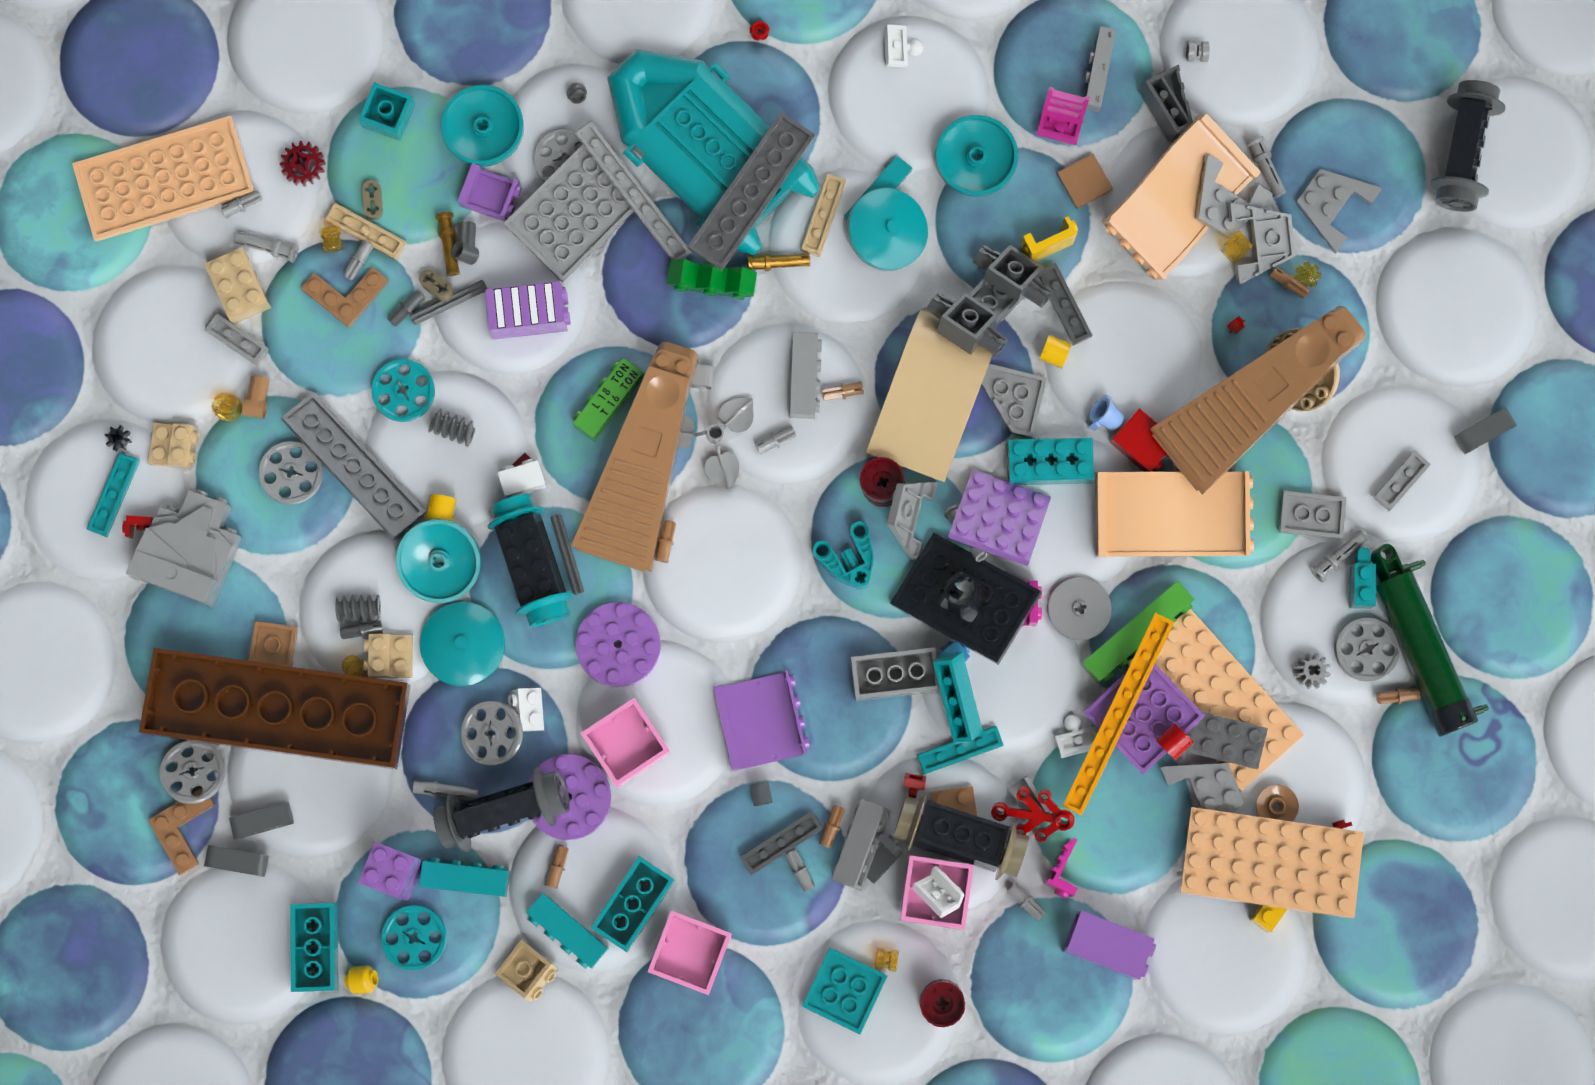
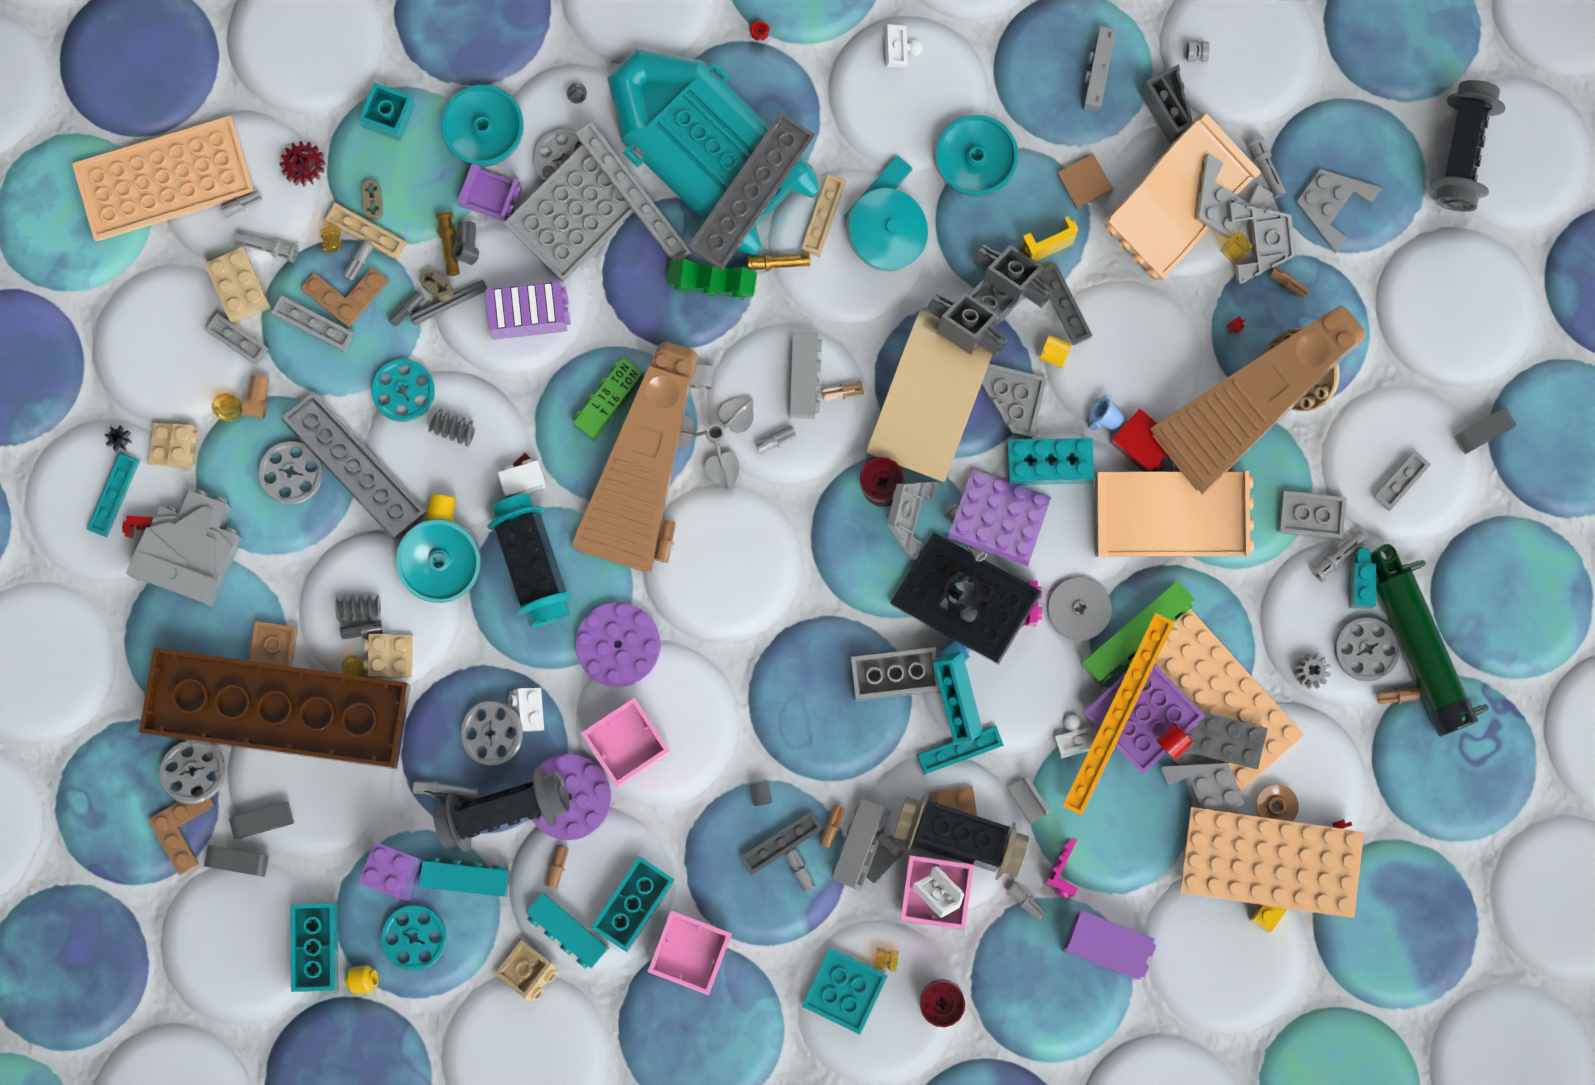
teal dish [420,602,505,687] -> none
dark grey axle [551,514,584,595] -> none
medium lavender panel [713,670,810,771] -> none
teal connector [813,521,874,589] -> none
red tile [903,773,926,798] -> none
red plant [991,786,1075,842] -> none
dark pink plate [1037,87,1090,145] -> none
clear yellow plant [1294,262,1321,287] -> none
none -> light grey plate [271,295,355,352]

